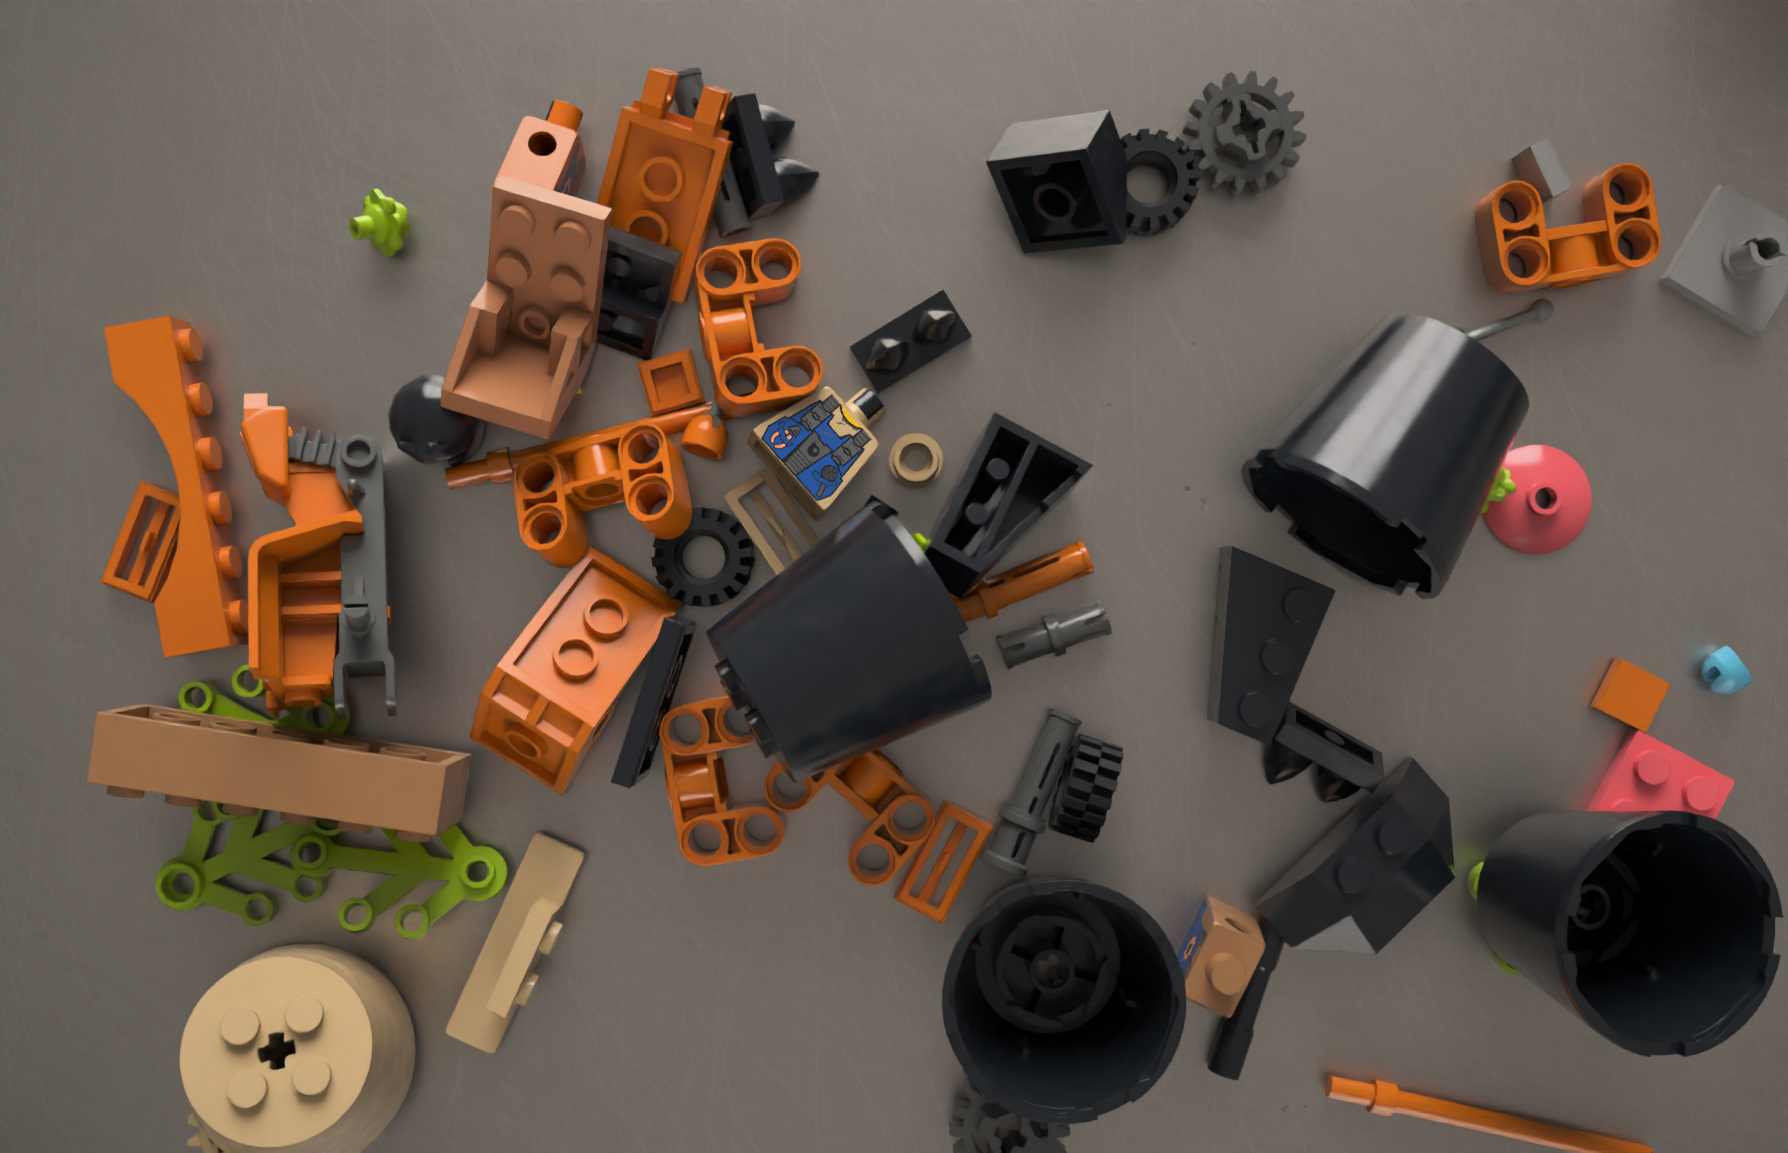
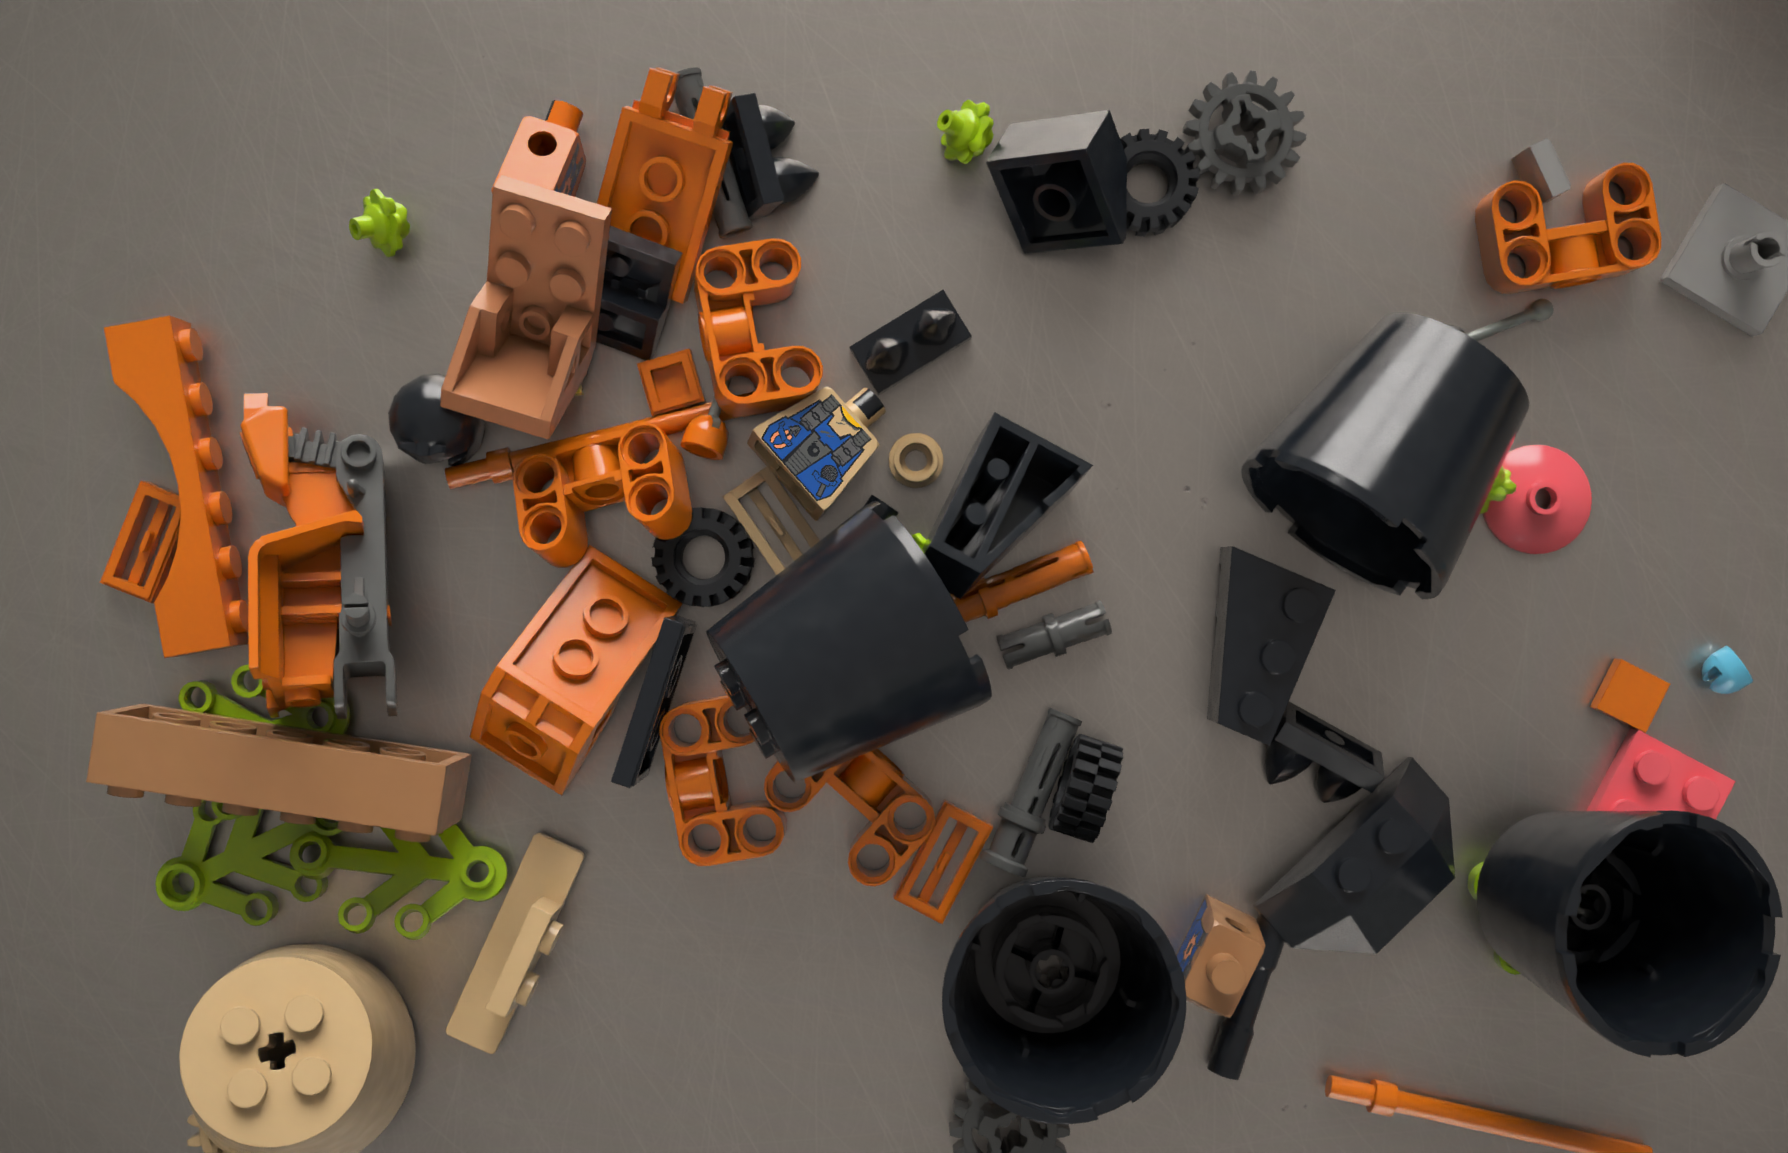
none -> lime plant [937,100,994,164]

